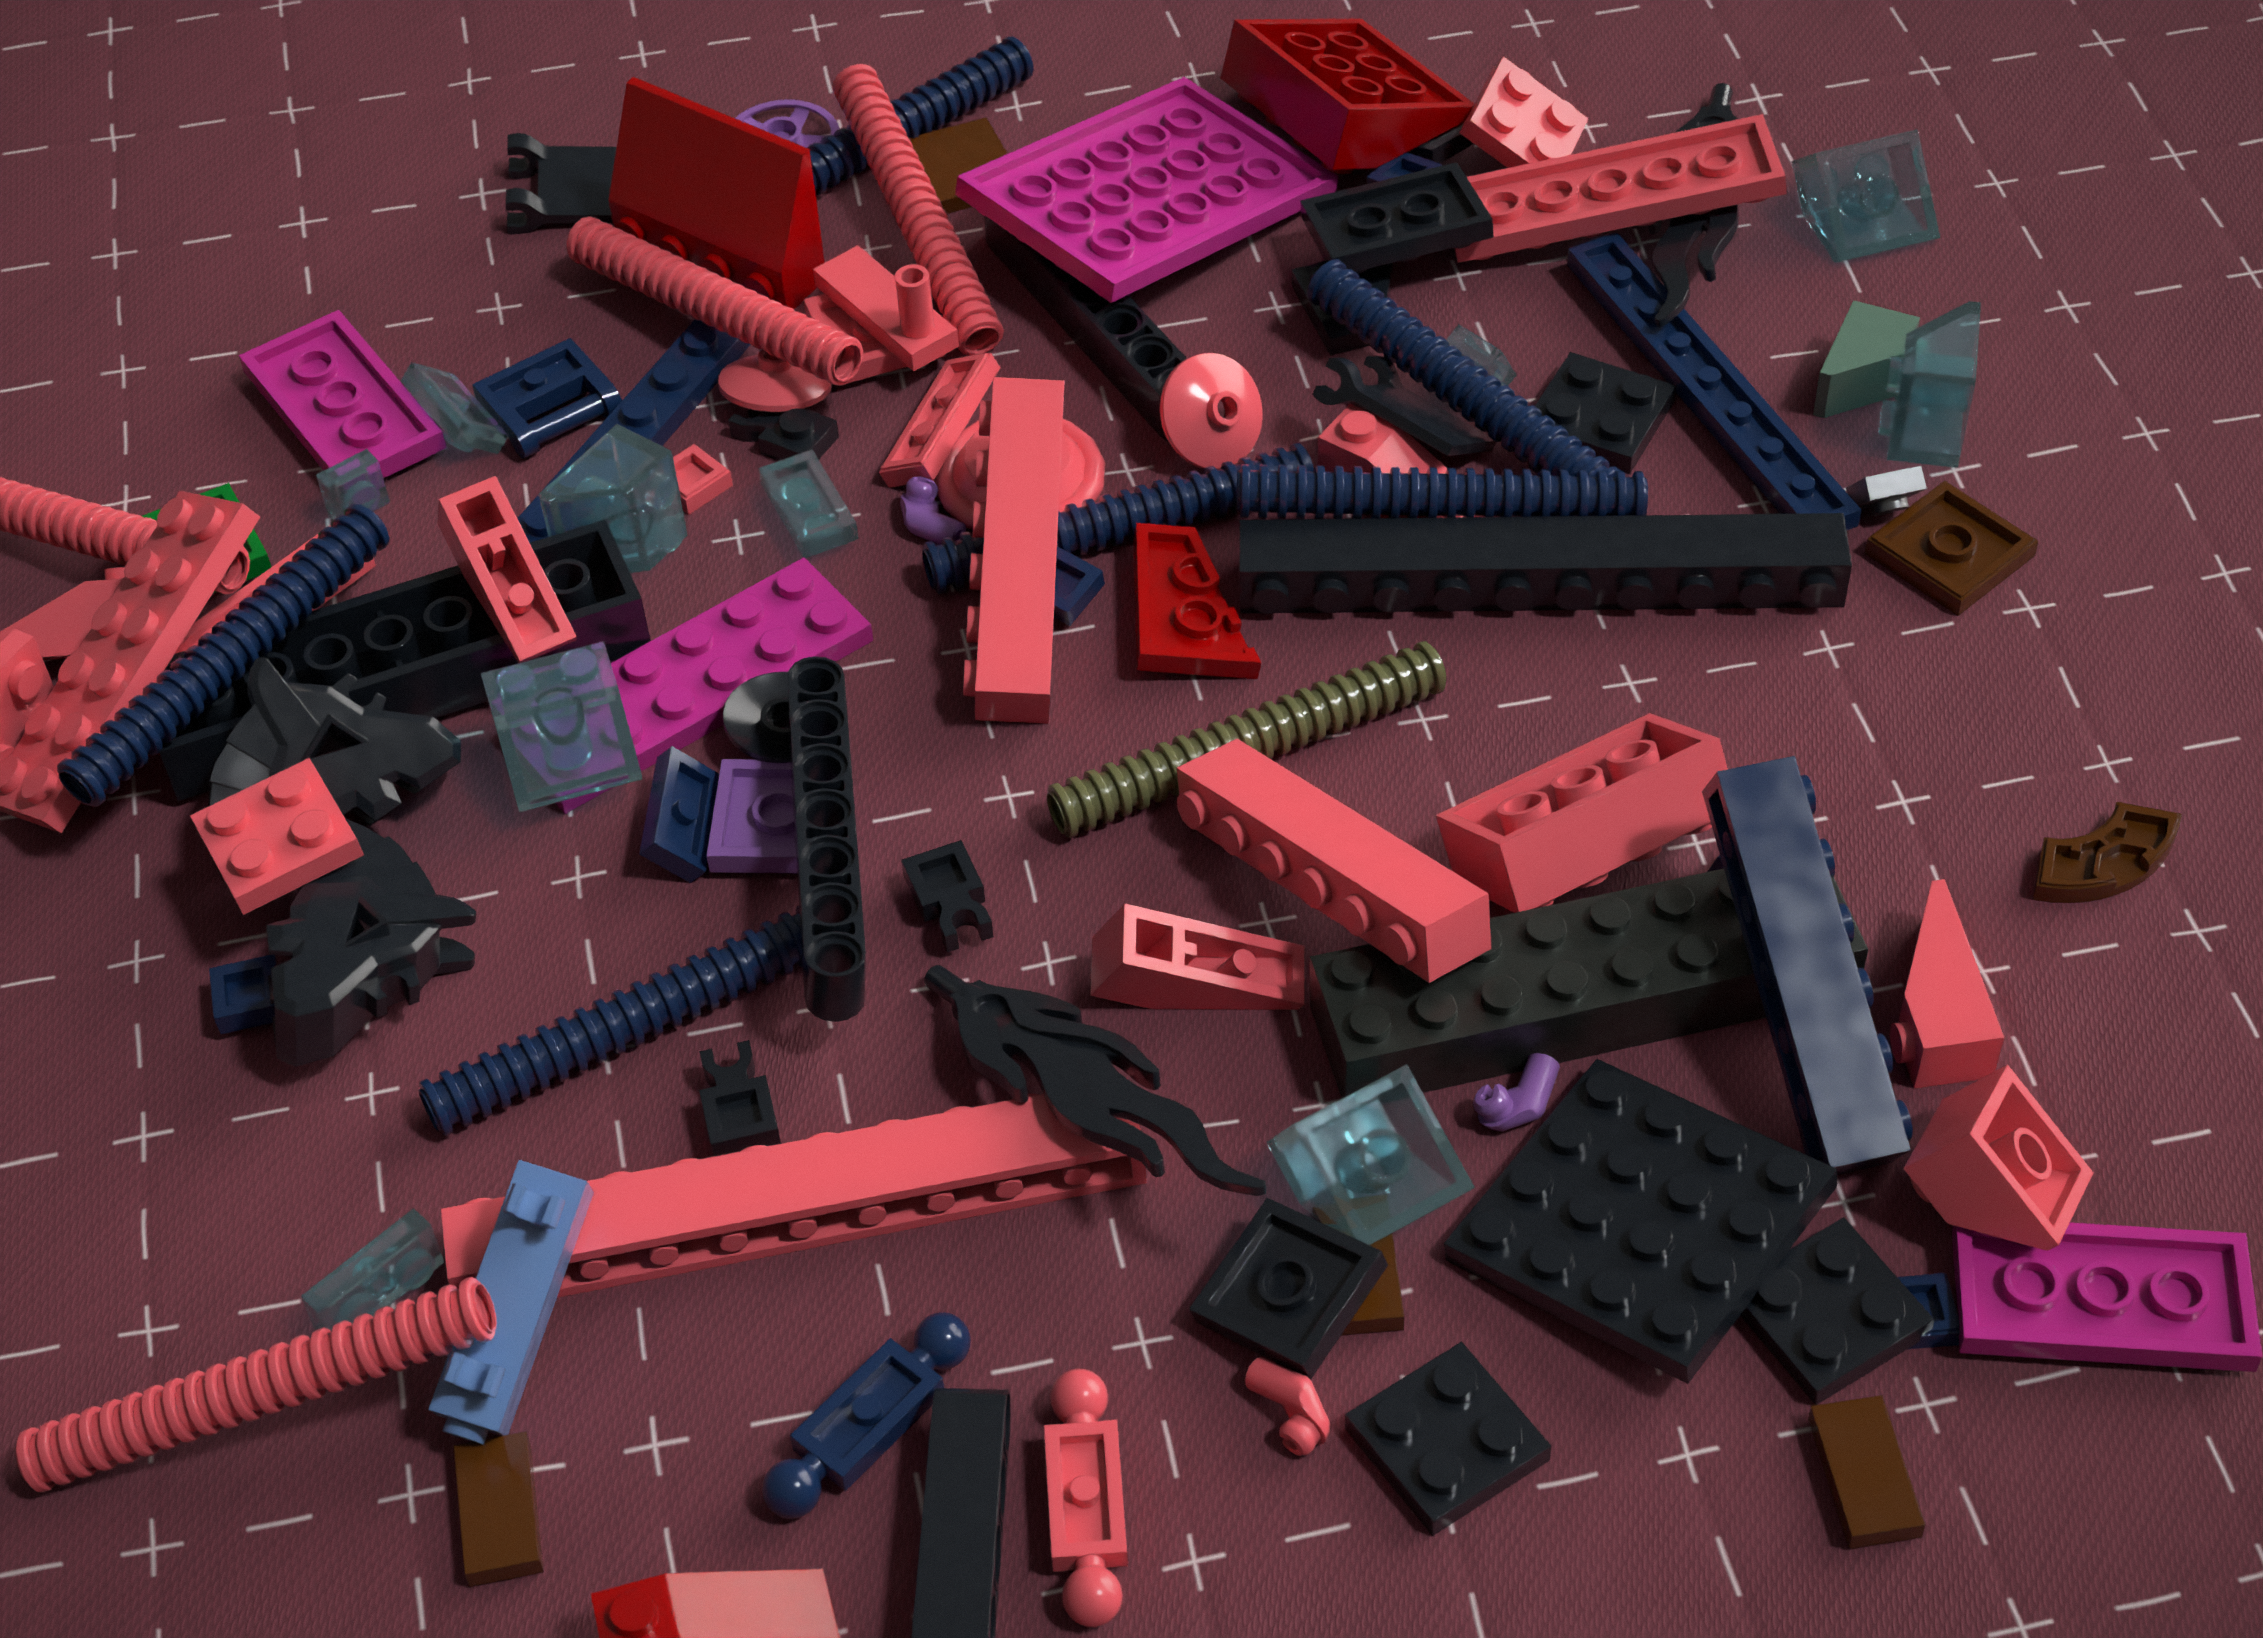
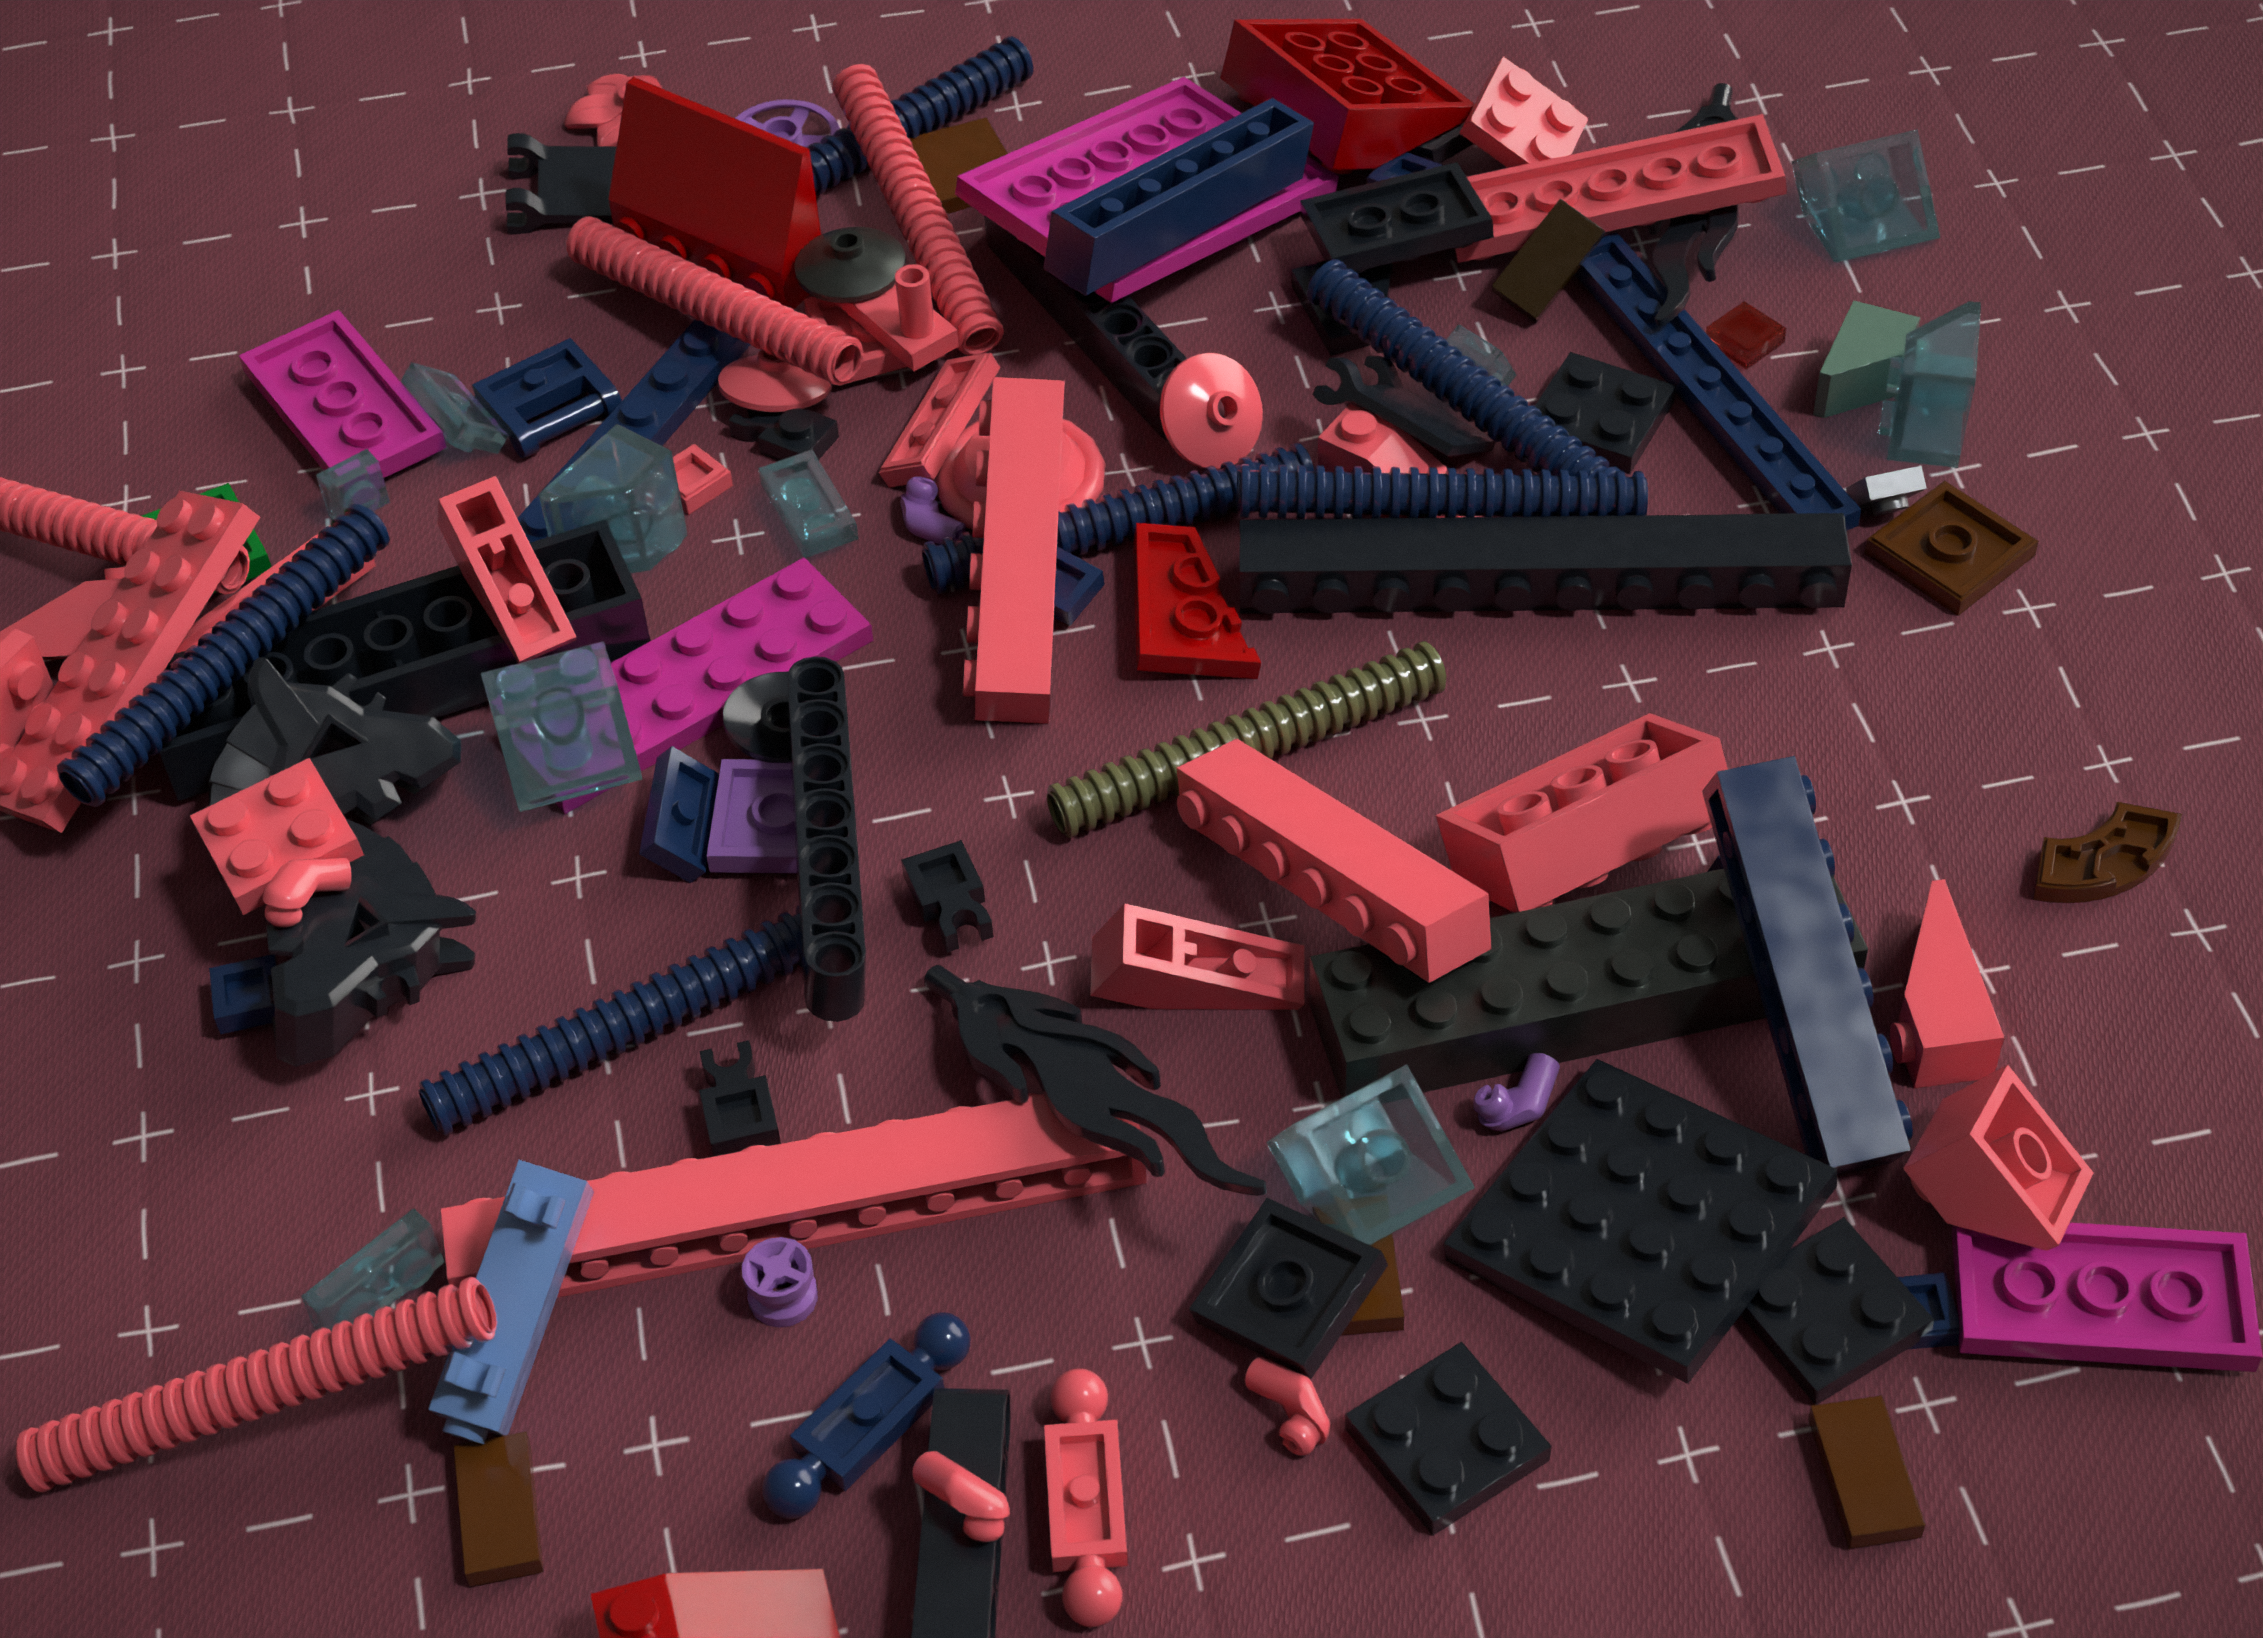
none -> coral arm [263,858,351,927]
none -> coral plate [564,74,663,147]
none -> medium lavender wheel [742,1237,818,1328]
none -> pearl dark grey dish [794,227,906,303]
none -> coral arm [912,1451,1010,1542]
none -> dark blue brick [1043,98,1314,296]
none -> dark brown tile [1492,199,1605,323]
none -> clear red tile [1706,301,1787,369]

